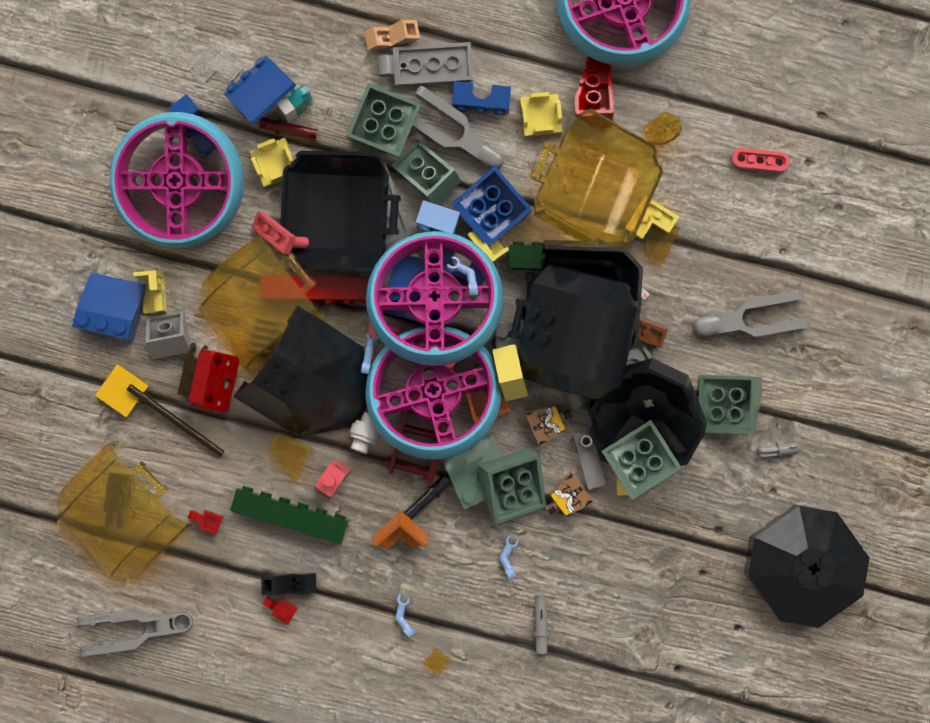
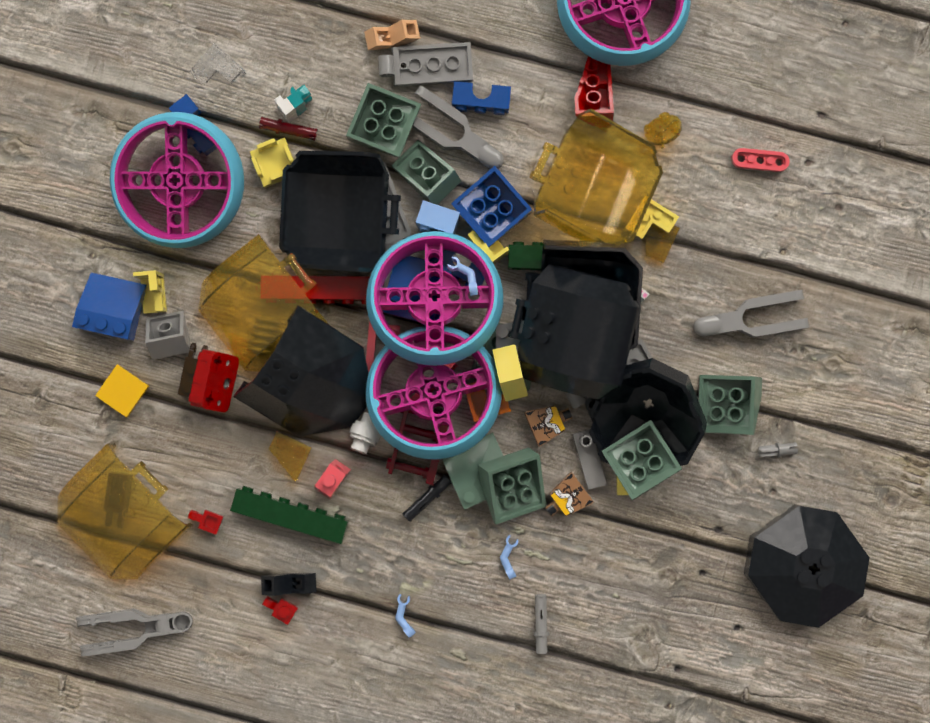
dark brown bar [126,384,225,457] -> none
blue slope [224,55,296,125] -> none
coral piece [252,211,309,254] -> none
light blue arm [361,333,379,374] -> none
orange panel [373,510,428,550] -> none
clear yellow plate [424,647,451,675] -> none
light yellow panel [520,92,562,137] -> none
dark orange hinge [638,317,668,348] -> none

